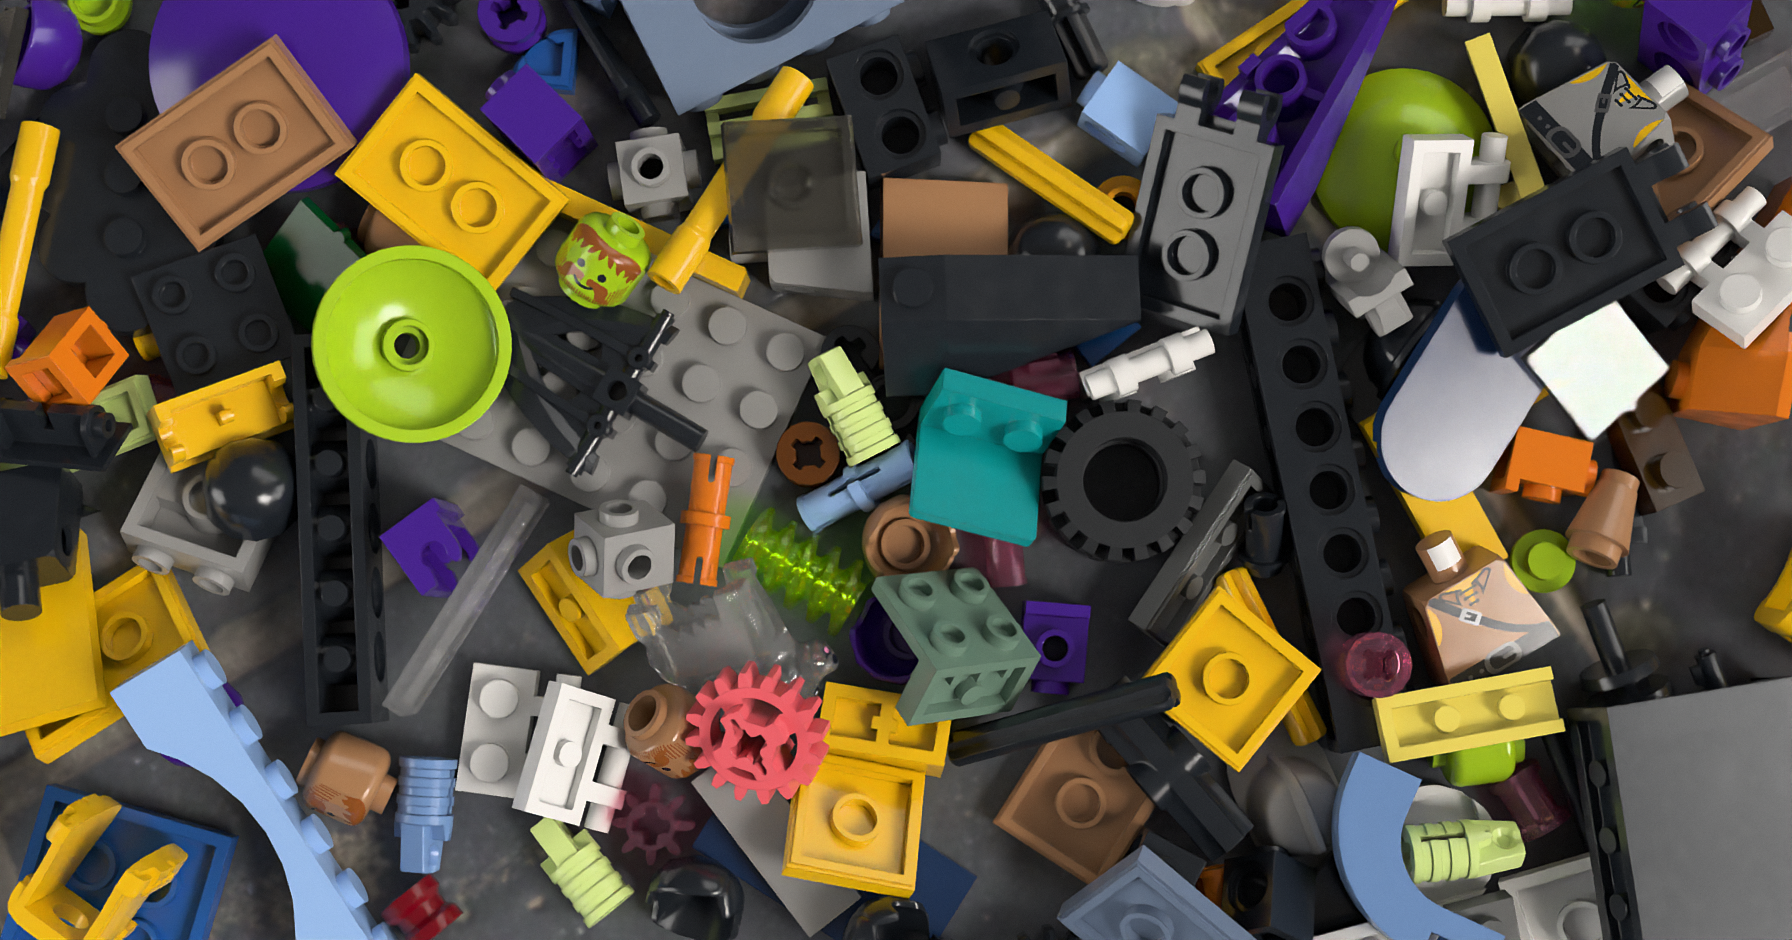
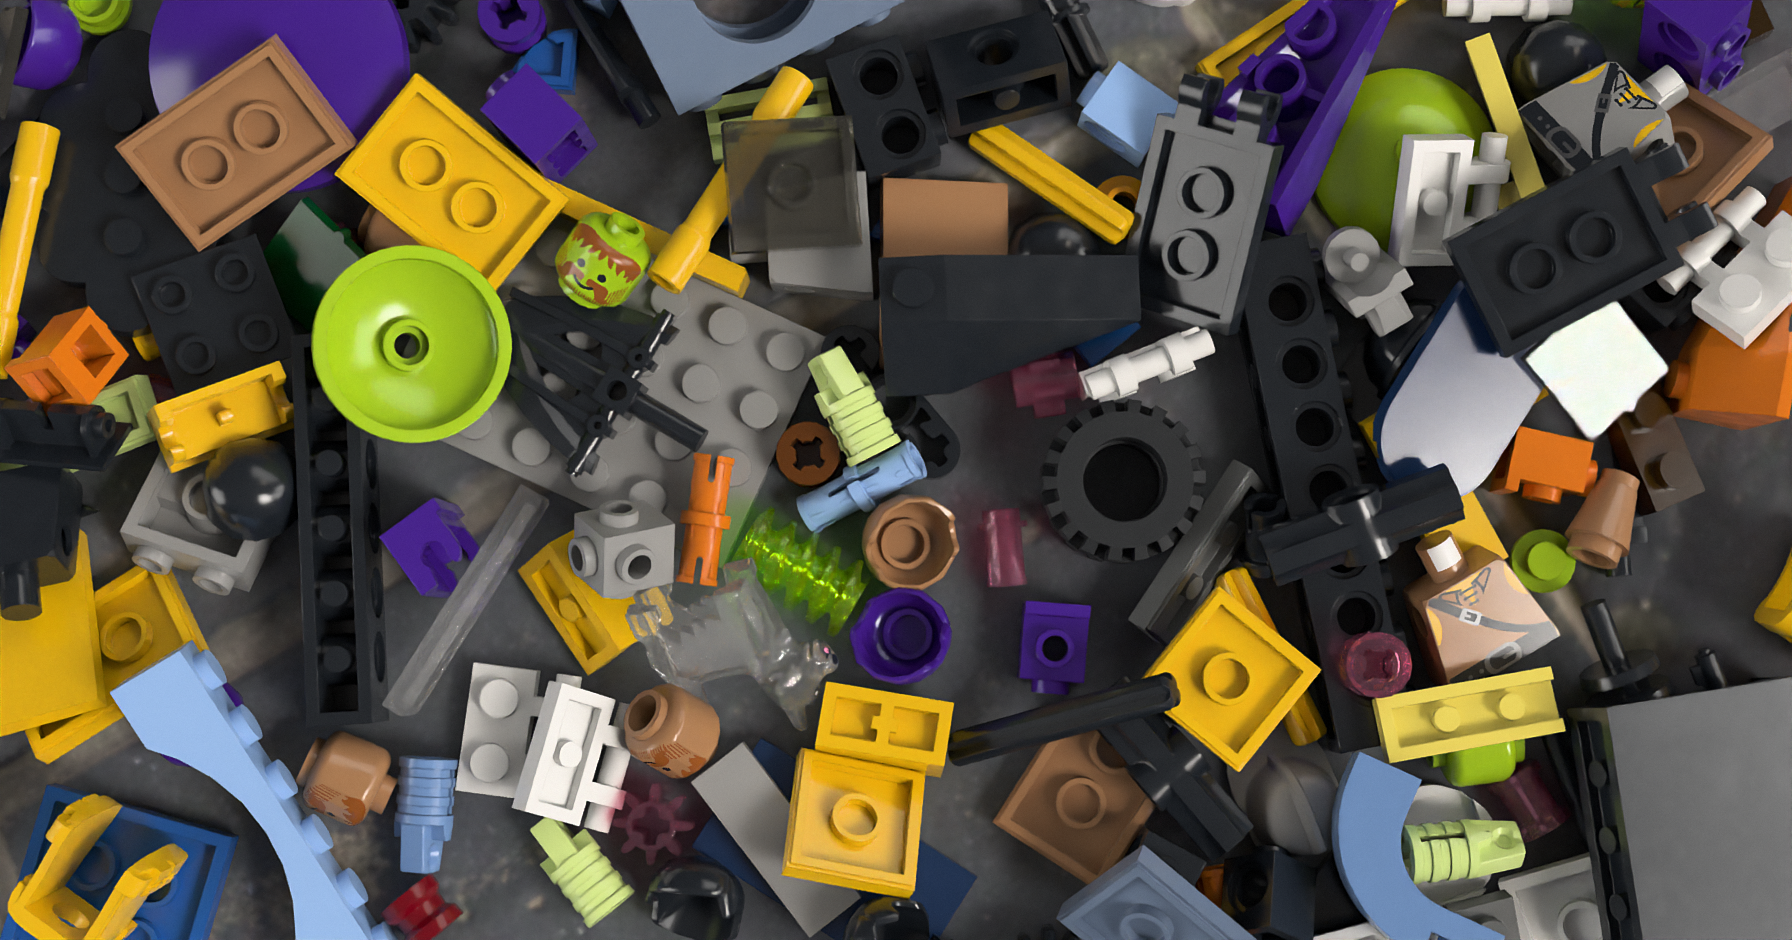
light grey brick [607,127,702,223] -> none
coral gear [685,661,831,804] -> none
sand green bracket [871,567,1041,726] -> none
teal bracket [909,368,1067,547] -> none
none -> black piece [1256,463,1465,587]

